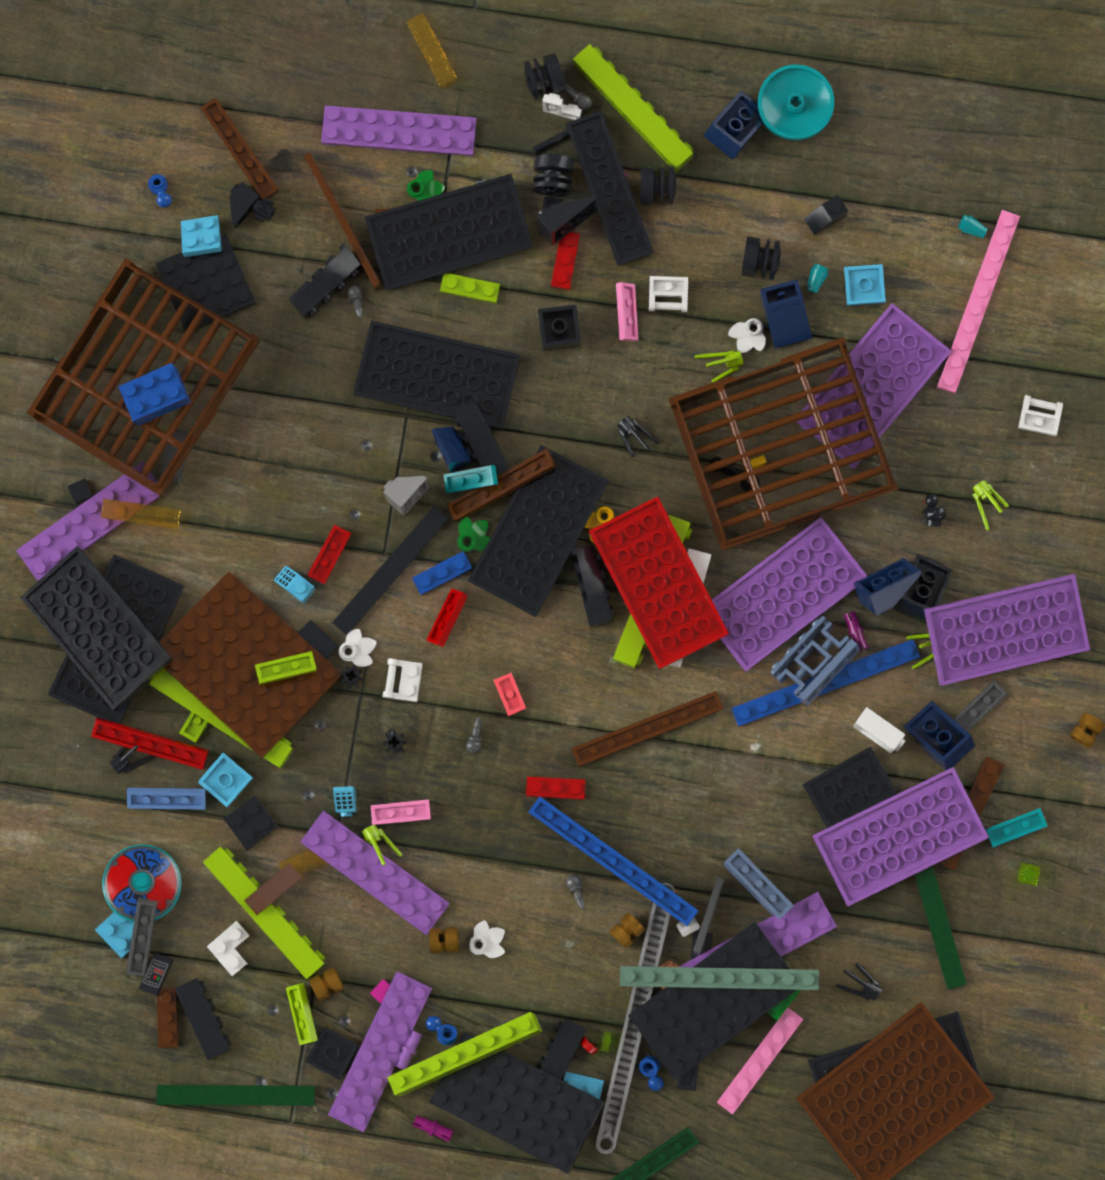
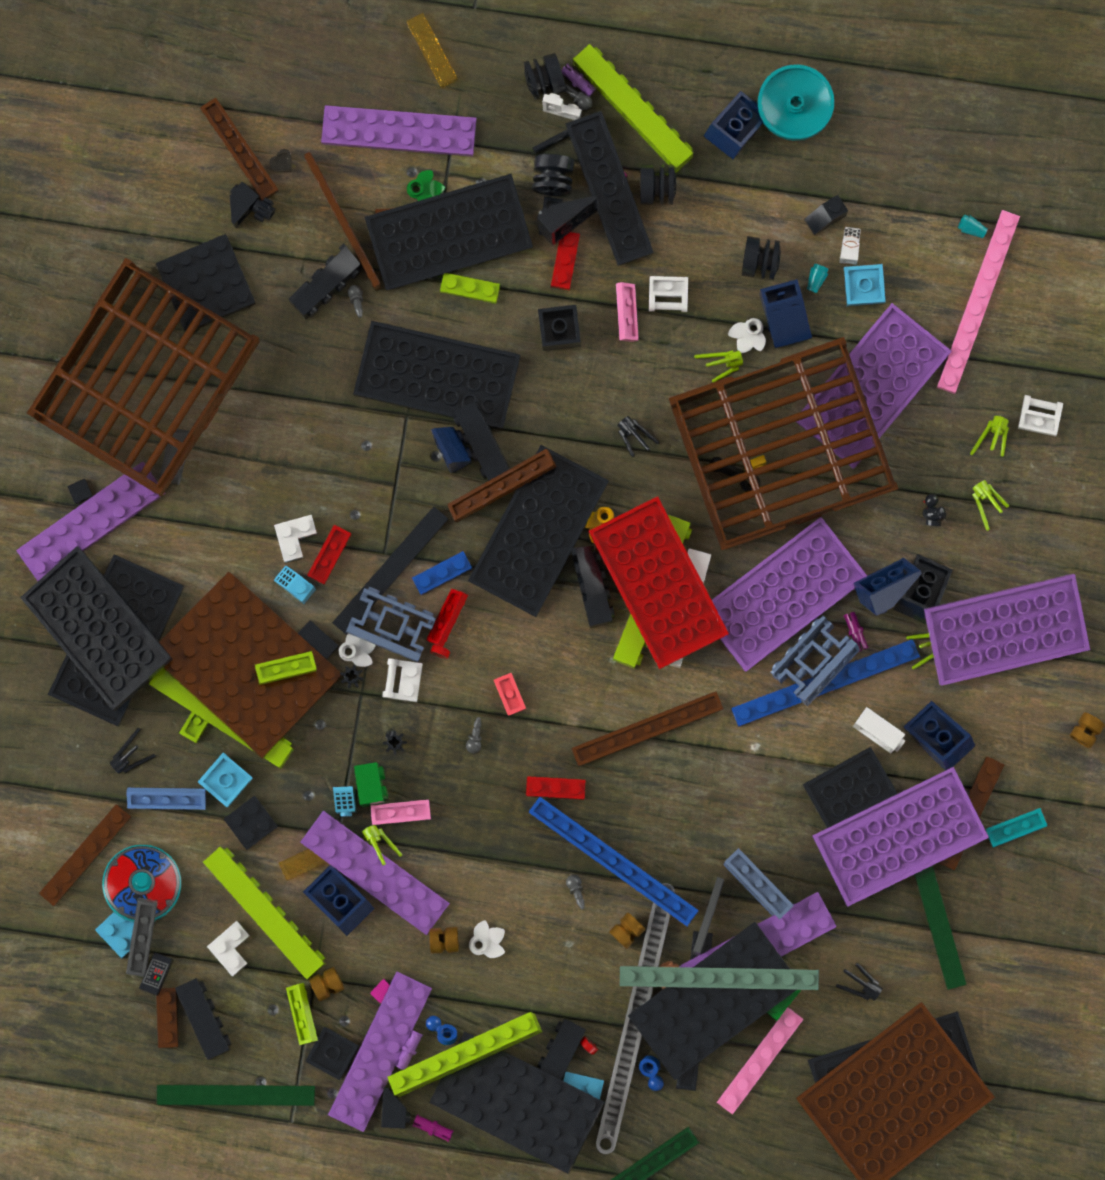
red tile [91,717,209,770] -> none
clear yellow tile [101,498,181,529] -> none
blue brick [118,363,191,426] -> none
blue plate [148,174,172,208] -> none
medium azure plate [181,215,221,257] -> none
reddish brown tile [245,863,302,916] -> none
light grey slope [383,476,430,516] -> none
teal plate [443,465,498,494] -> none
green plate [457,517,490,551] -> none
clear neon green tile [600,1031,612,1052] -> none
white tile [676,918,700,937] -> none
dark grey tile [953,680,1008,732] -> none
clear neon green plate [1017,862,1041,886] -> none
none -> reddish brown plate [39,804,132,907]
none -> white plate [274,515,317,563]
none -> dark blue slope [303,865,375,936]
none -> sand blue fence [346,587,436,662]
none -> green brick [354,762,388,807]
none -> black slope [381,1087,410,1129]
none -> red tile [430,645,451,659]
none -> medium lavender pin [561,63,597,97]
none -> white leg [839,227,861,265]
none -> lime plant [970,416,1009,457]

